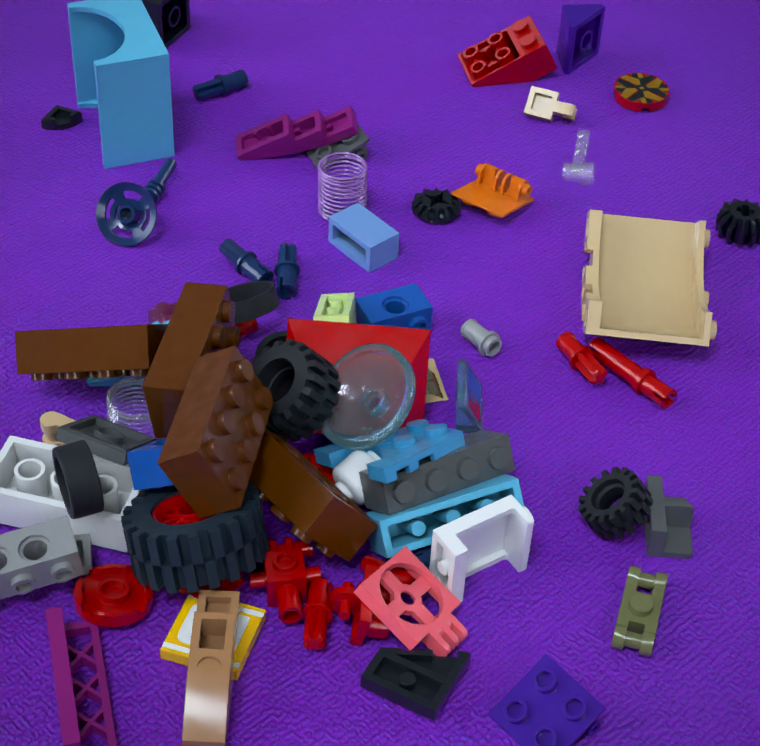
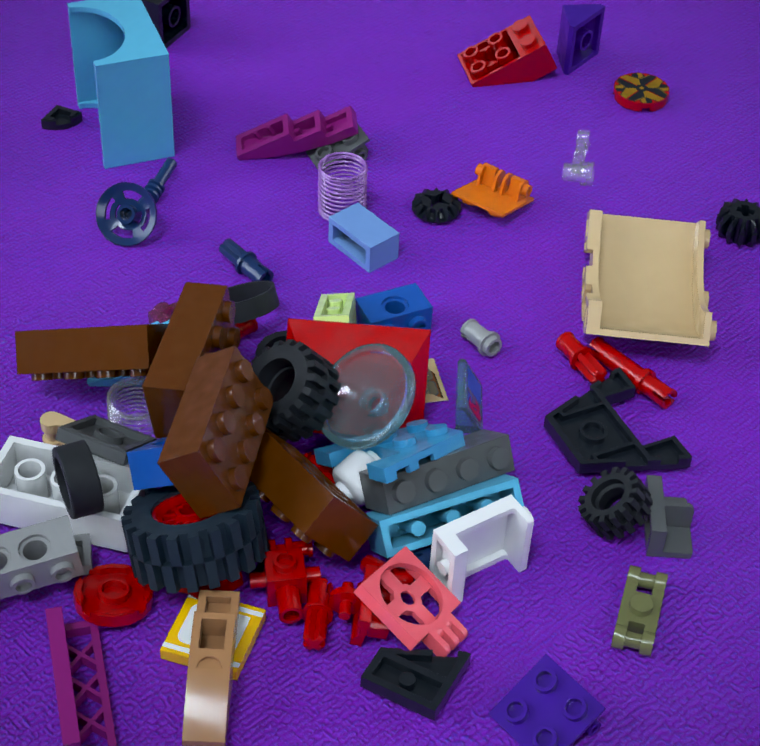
dark blue axle [192,69,248,100] -> none
dark blue axle [274,242,300,300] -> none
tan plate [523,86,577,122] -> none
none -> black wing [544,367,692,474]

